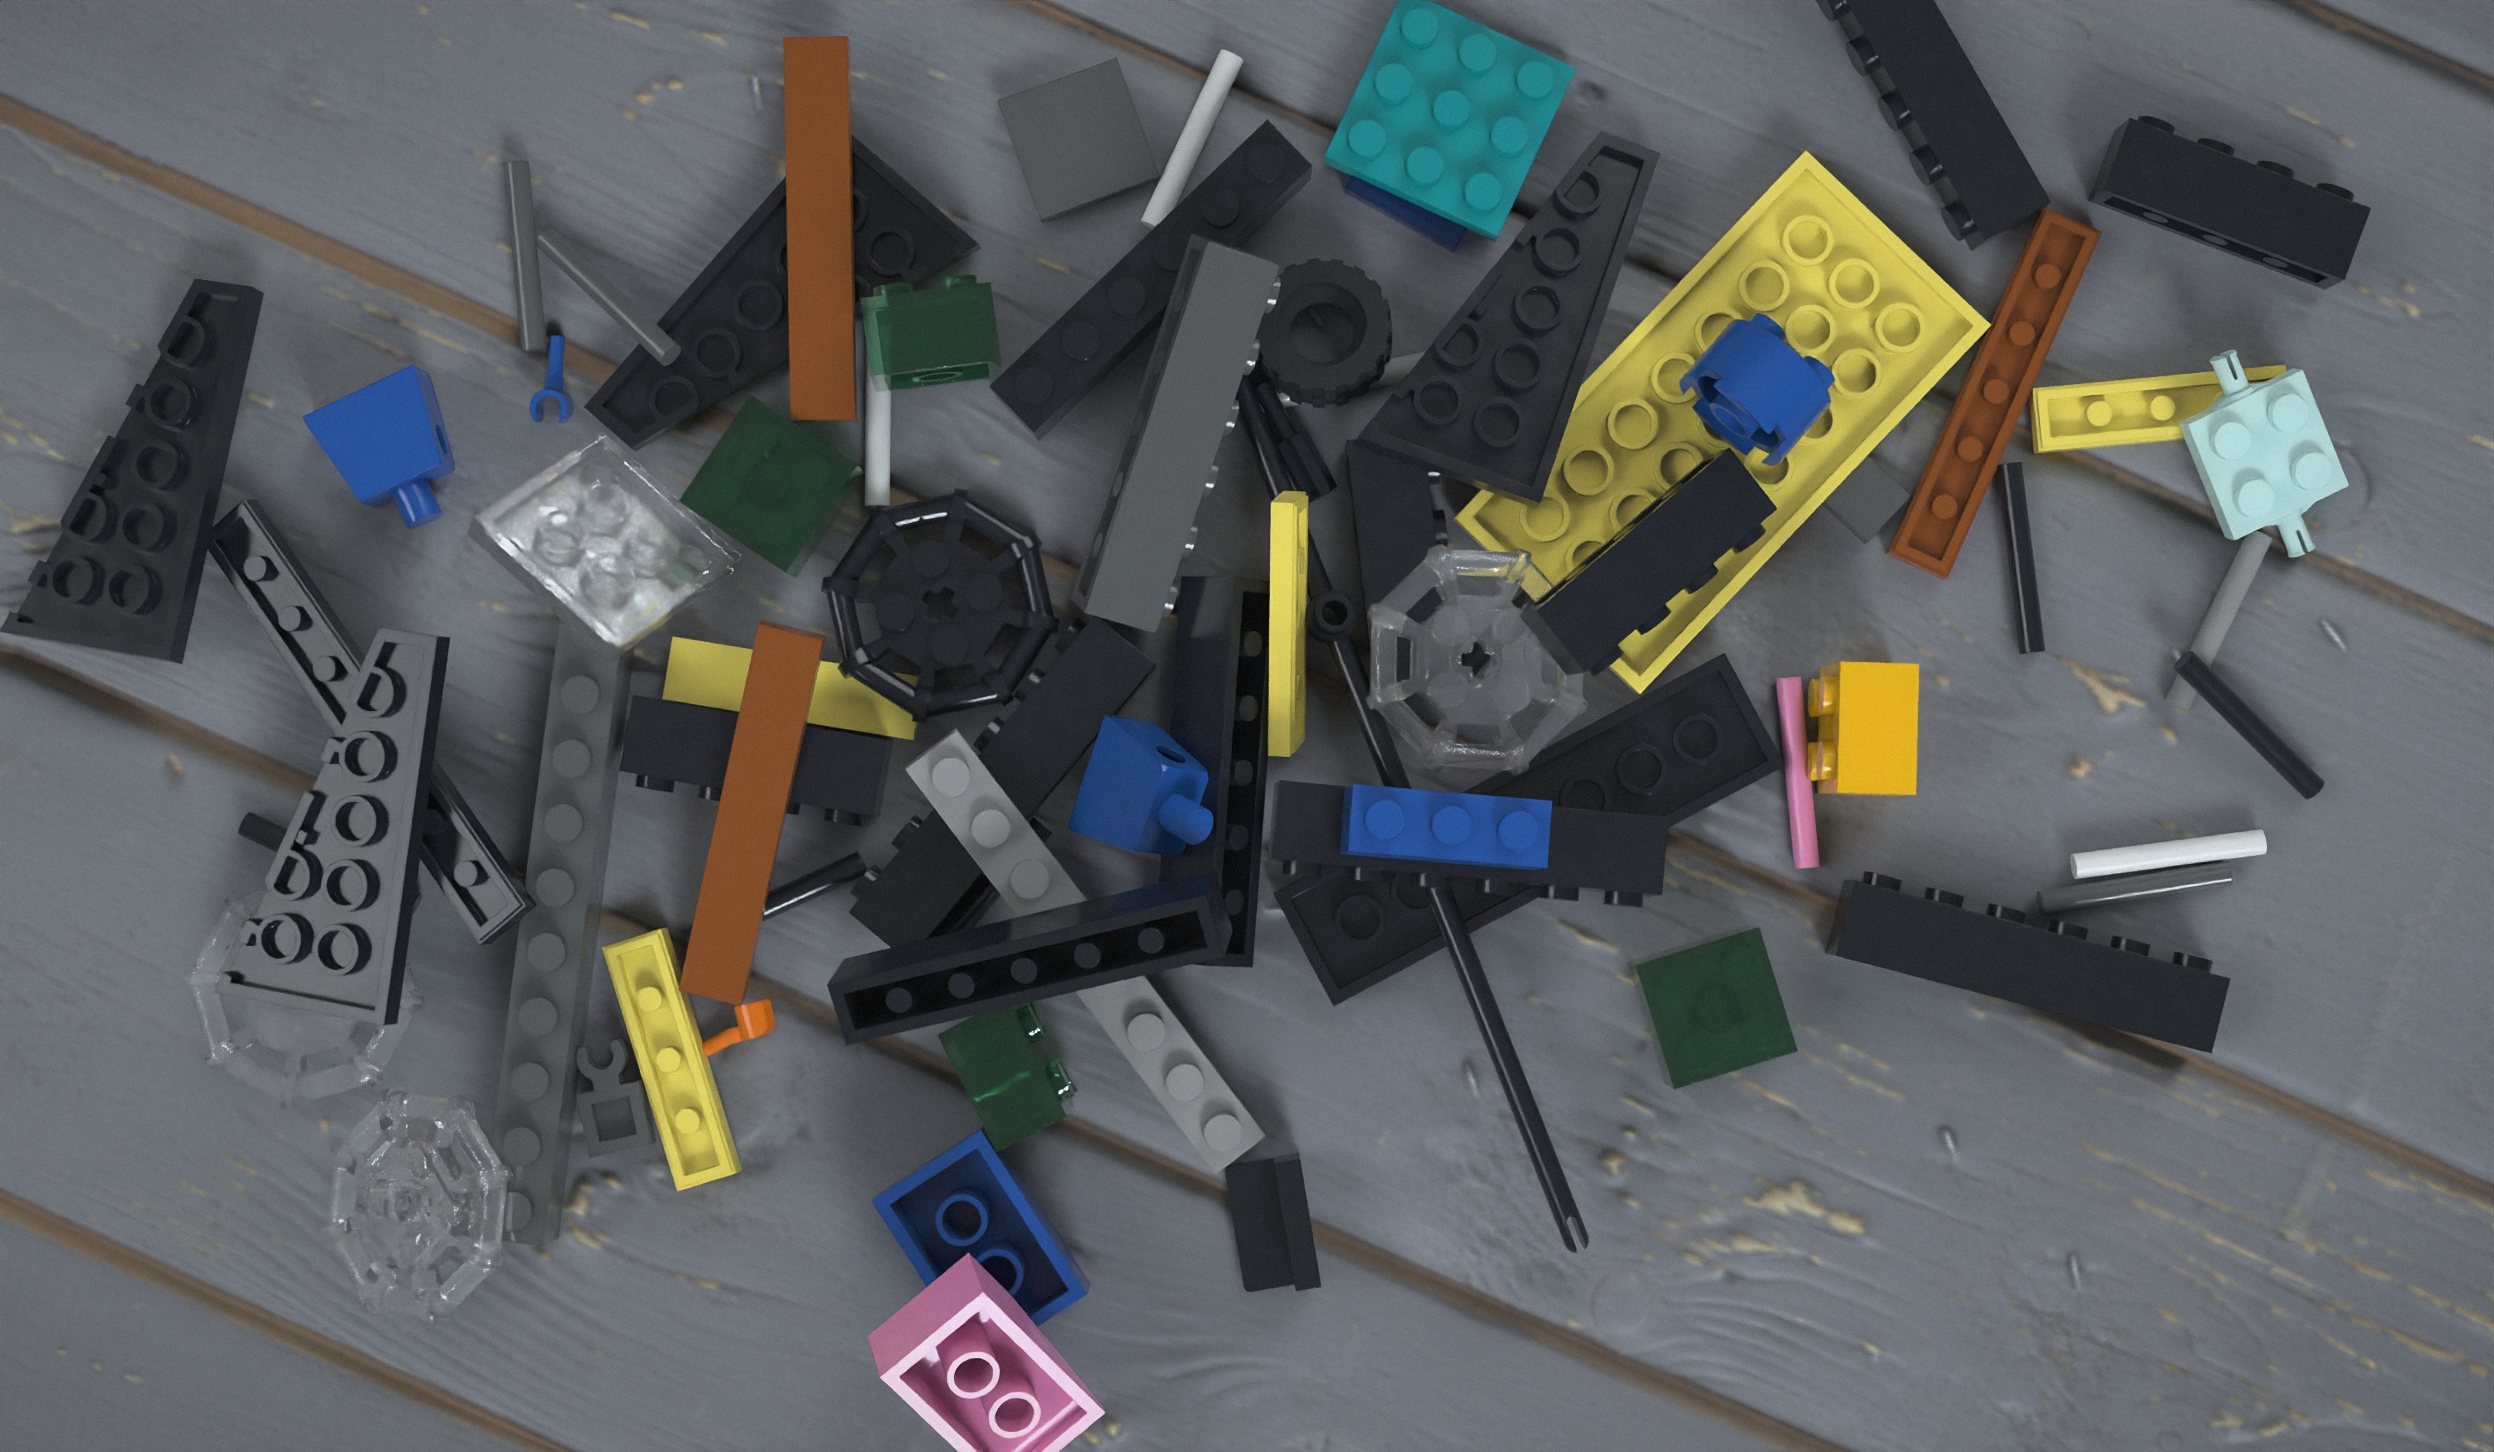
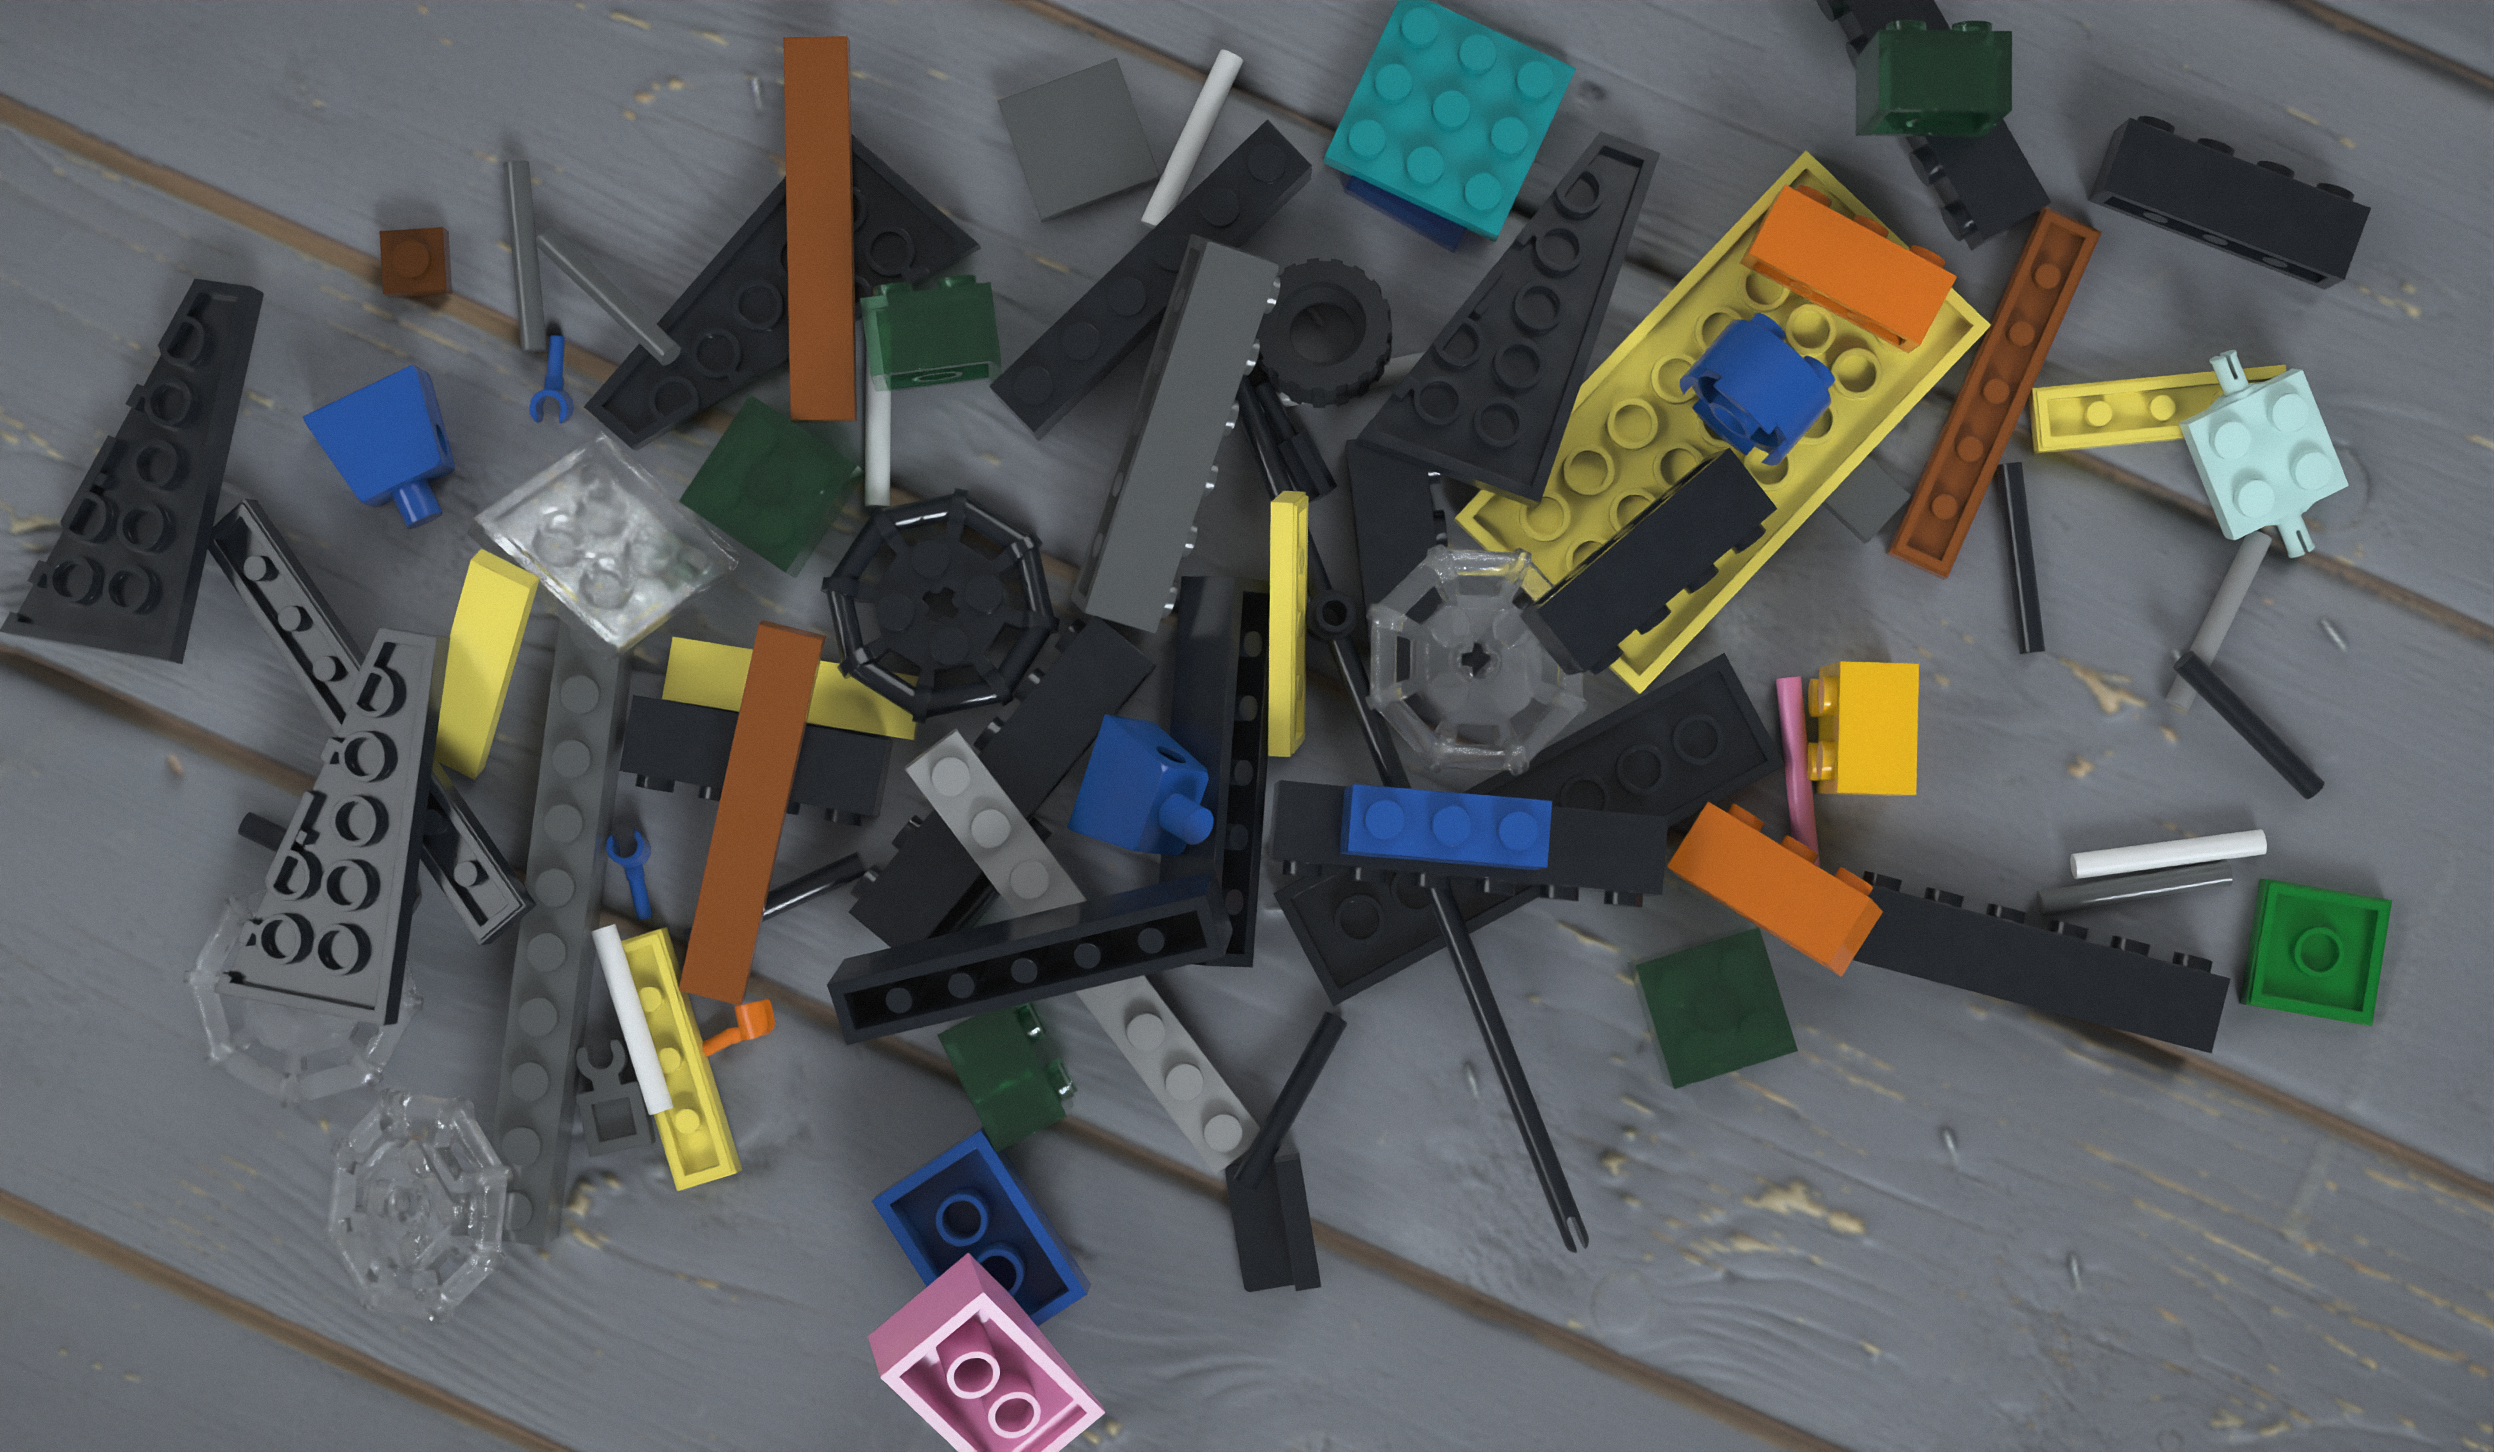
none -> reddish brown plate [379,227,452,298]
none -> light yellow tile [434,549,540,780]
none -> white bar [591,924,674,1115]
none -> blue hand [606,829,653,921]
none -> black bar [1233,1011,1348,1192]
none -> orange brick [1667,802,1883,977]
none -> orange brick [1740,184,1957,353]
none -> clear green brick [1855,20,2012,137]
none -> green tile [2240,879,2392,1026]

